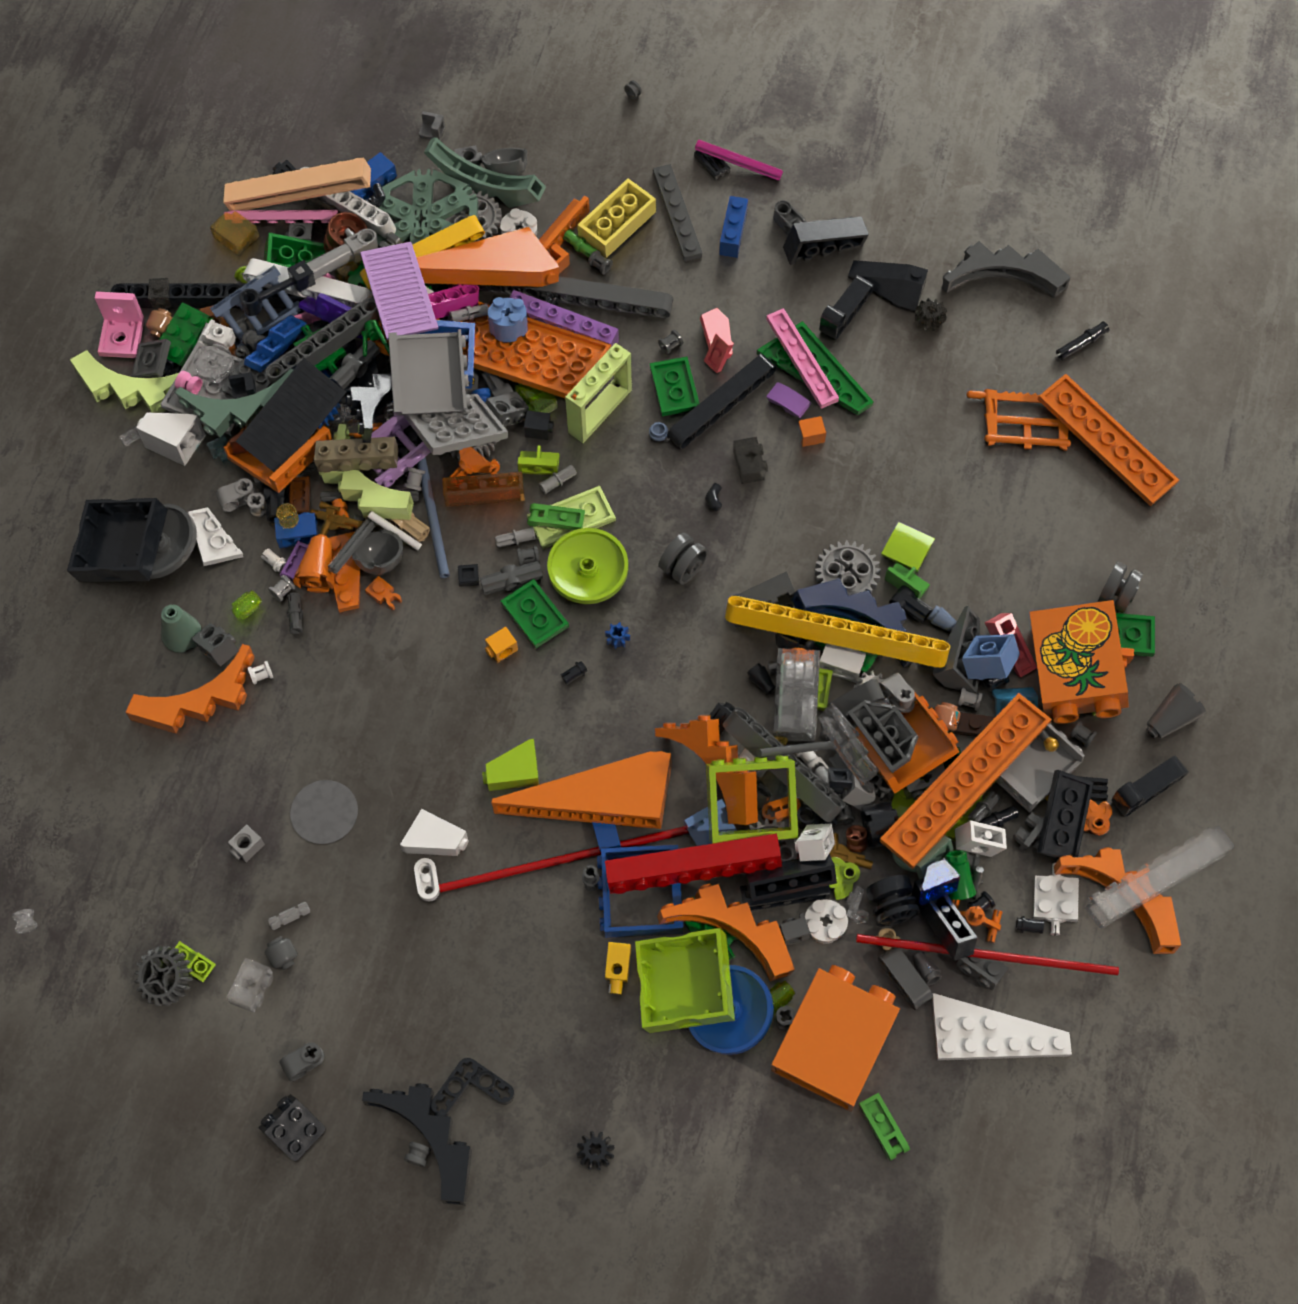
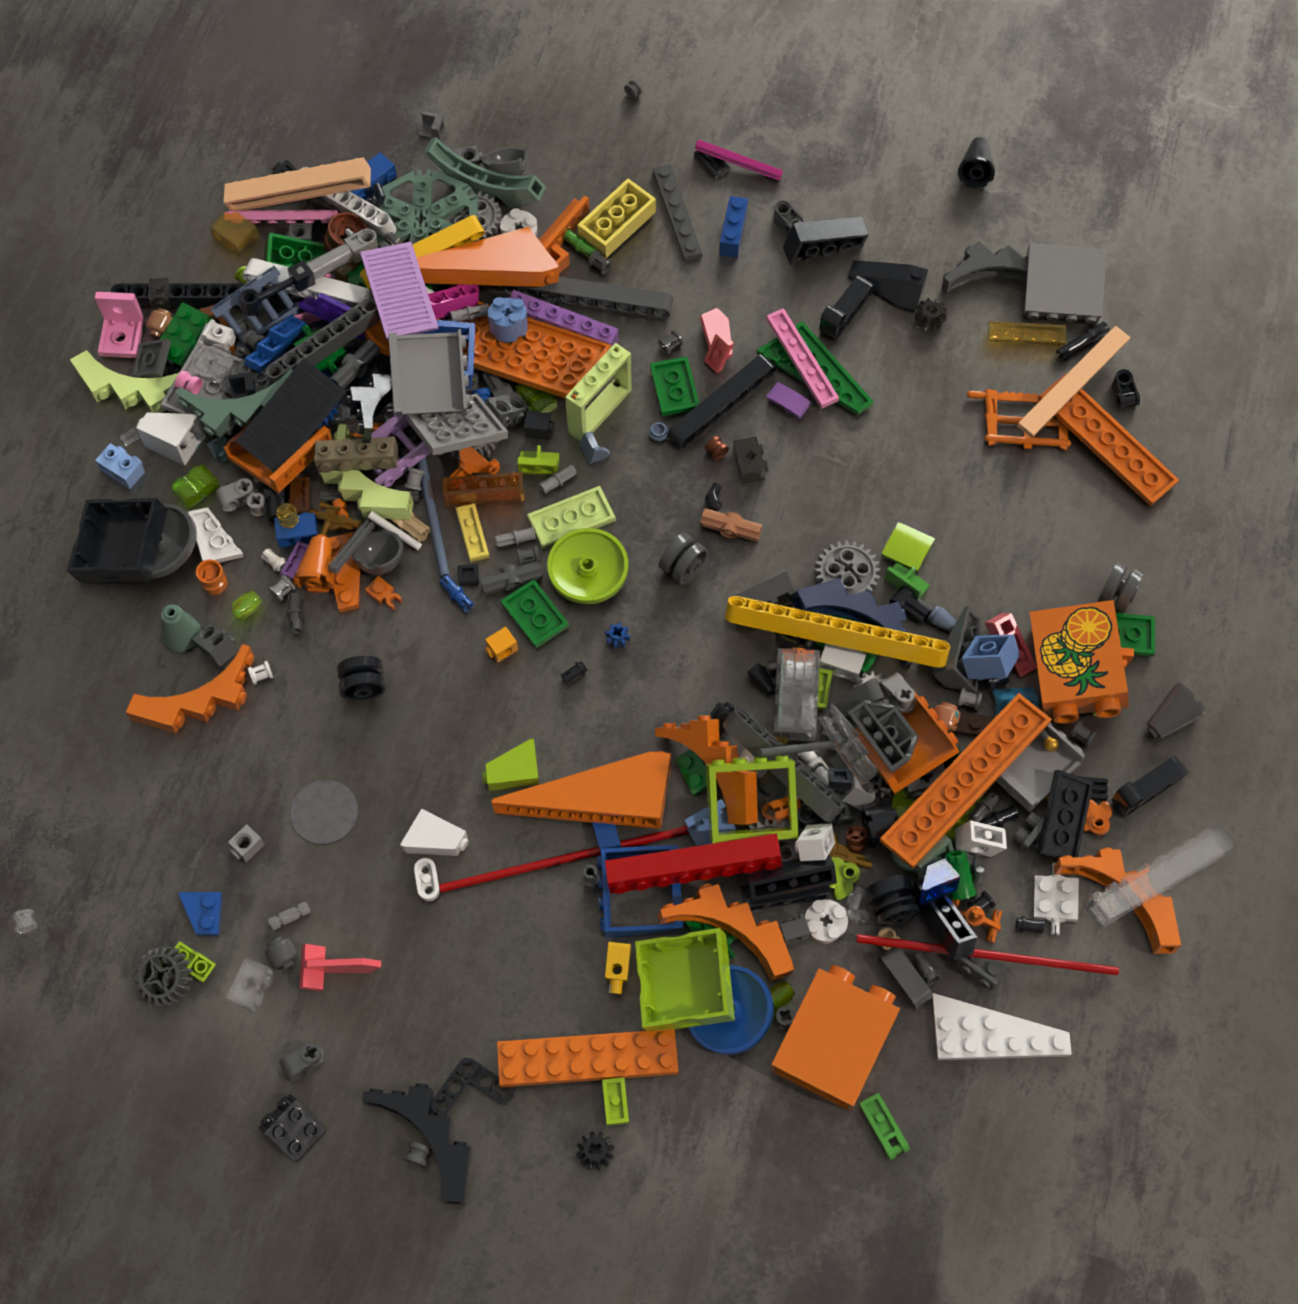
green plant [361,320,390,357] -> none
bright green plate [527,503,585,530] -> none
orange panel [799,416,826,447] -> none
none -> light blue brick [95,443,145,489]
none -> clear neon green brick [171,464,220,509]
none -> blue wing [179,892,223,936]
none -> orange wheel [196,559,228,595]
none -> coral piece [299,944,381,991]
none -> black wheel [337,656,386,701]
none -> blue pin [439,575,474,612]
none -> light yellow tile [456,503,490,562]
none -> orange plate [497,1029,679,1088]
none -> sand blue tile [579,432,611,464]
none -> lime plate [602,1077,629,1126]
none -> green bracket [675,749,719,795]
none -> nougat piece [700,508,763,542]
none -> copper wheel [705,436,730,461]
none -> black cone [958,137,995,188]
none -> clear yellow plate [988,321,1066,346]
none -> light nougat tile [1017,326,1131,438]
none -> light grey panel [1022,243,1107,323]
none -> black piece [1112,369,1140,409]

